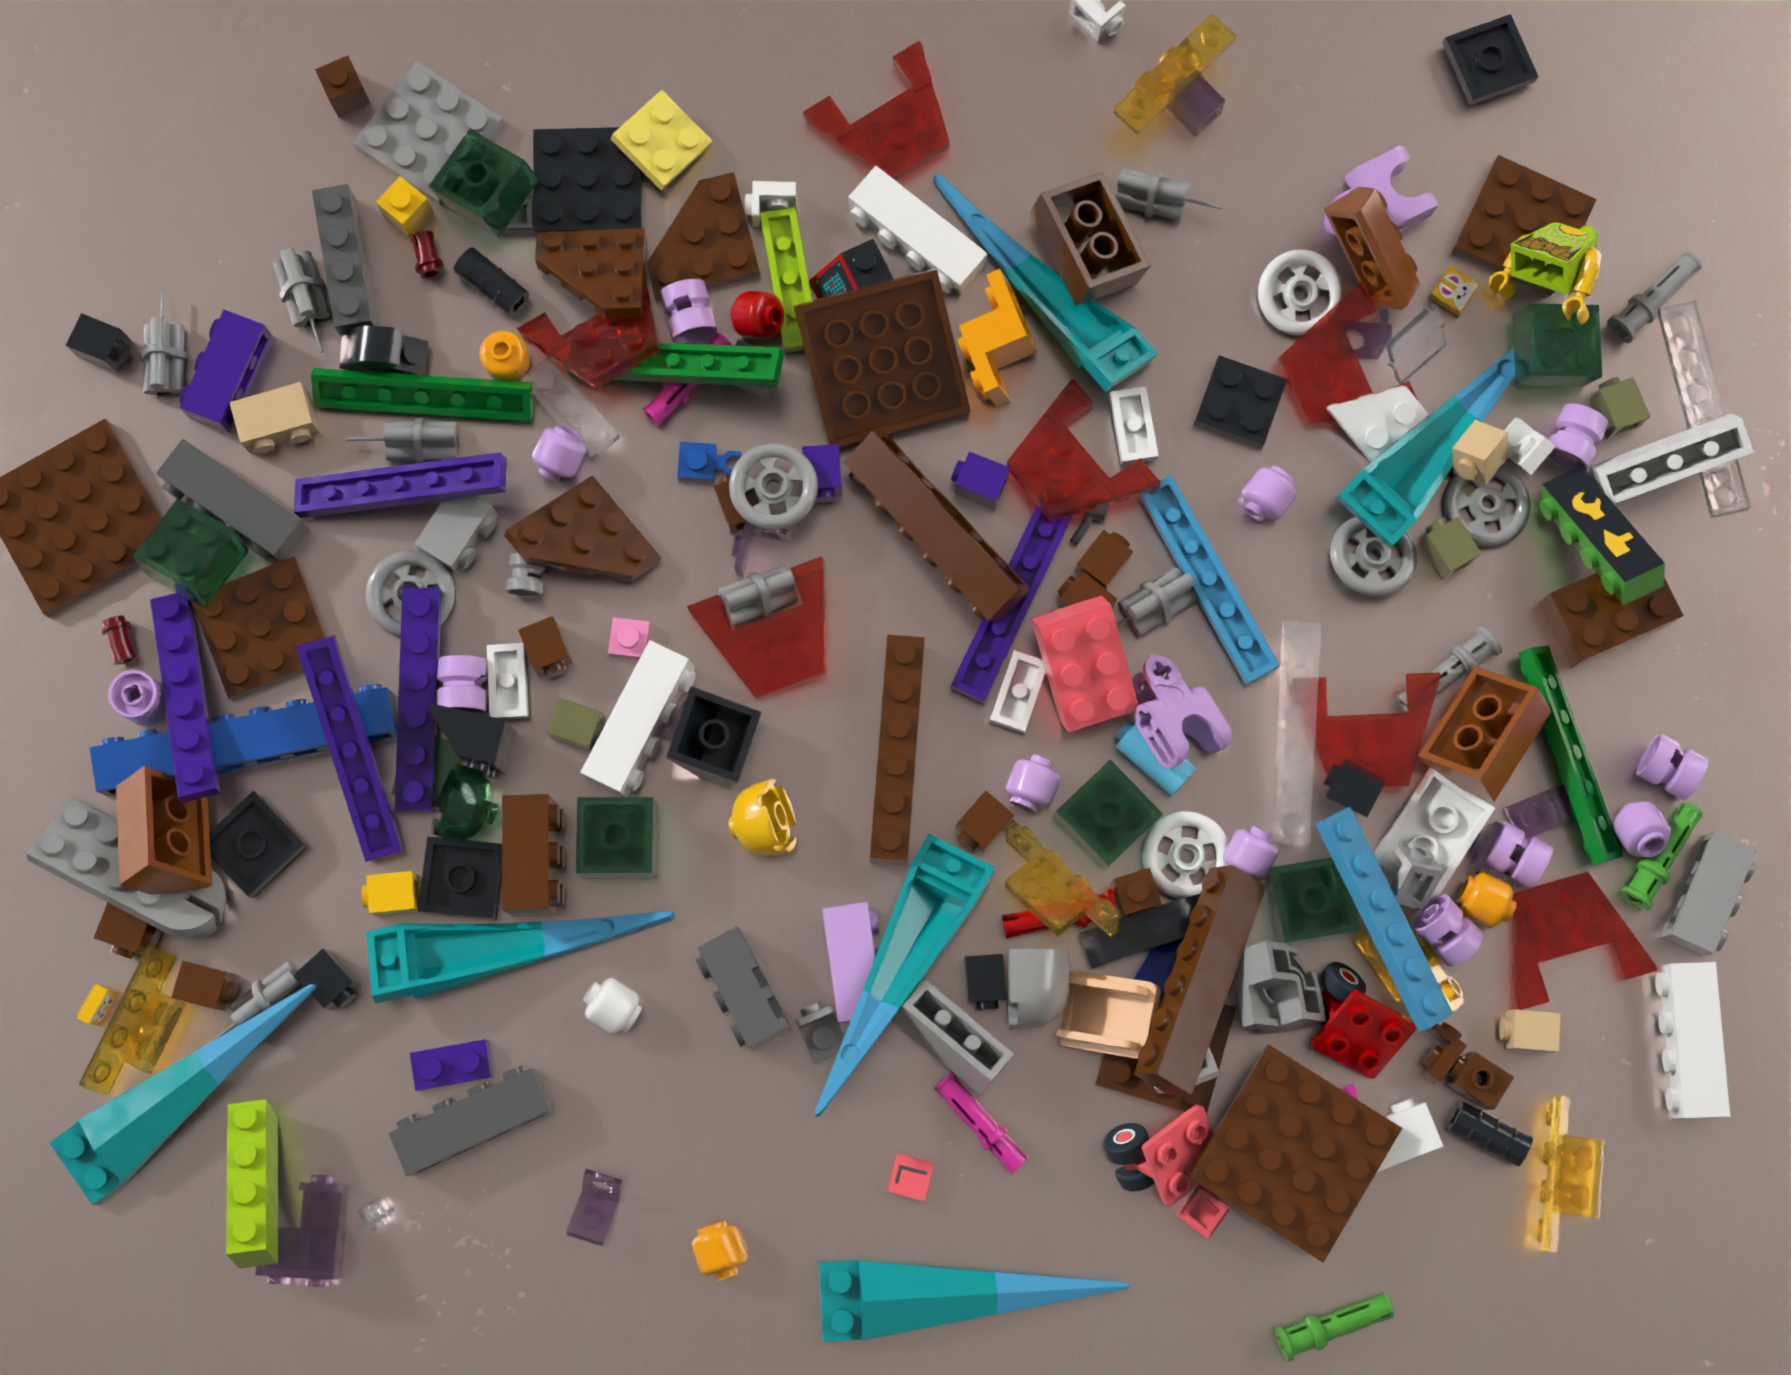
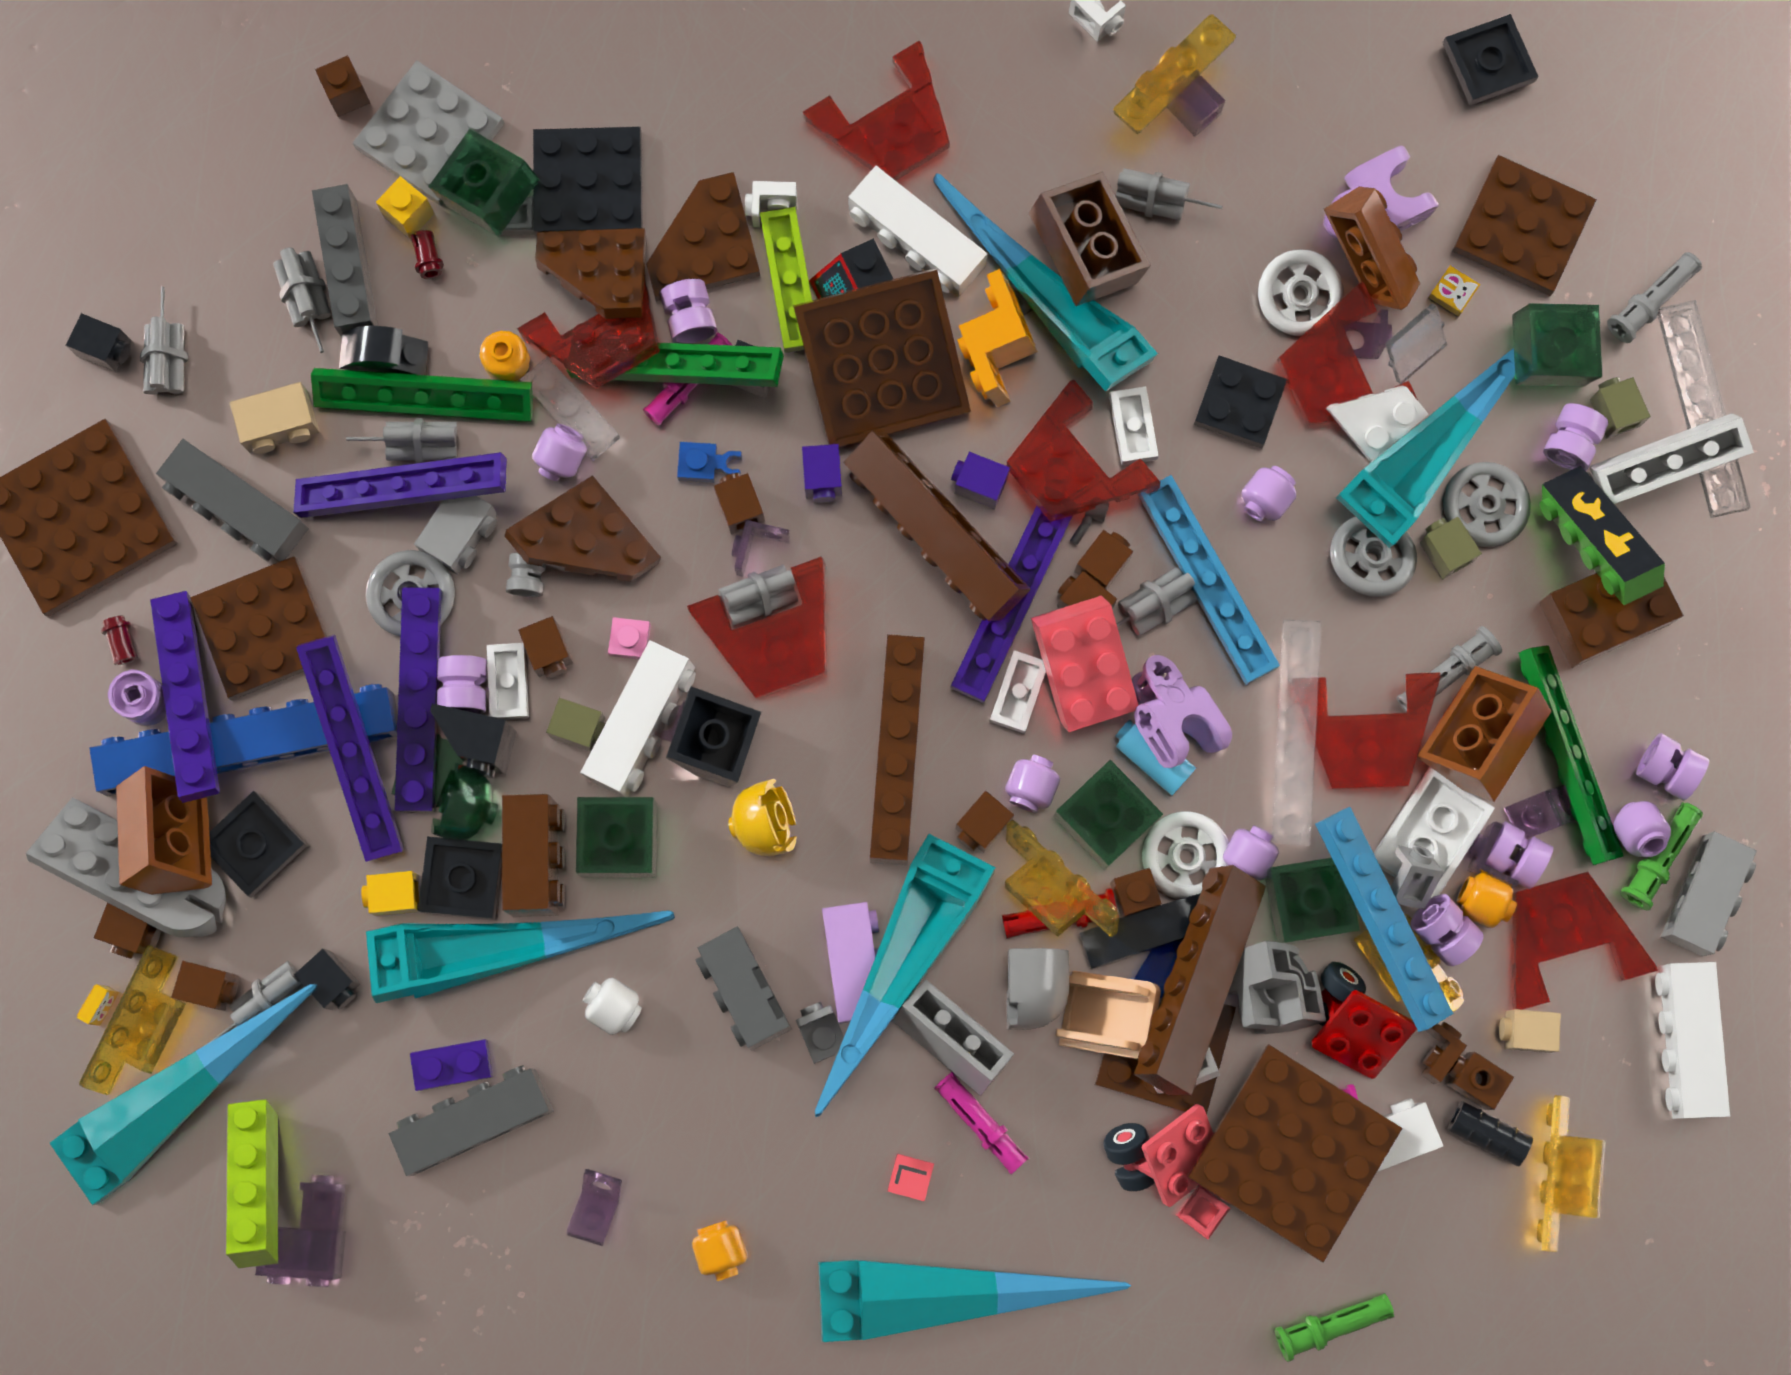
clear green brick [132,498,249,608] -> none
dark purple brick [179,309,272,433] -> none
clear plate [357,1197,394,1231] -> none
black axle [453,247,529,317] -> none
light yellow plate [611,90,712,191] -> none
light grey plate [729,443,818,530] -> none
red head [730,291,785,340] -> none
black brick [964,954,1007,1011] -> none
black brick [1323,758,1385,817] -> none
tan brick [1452,420,1508,486] -> none
torso [1489,222,1601,324] -> none
white bracket [1504,417,1556,474] -> none

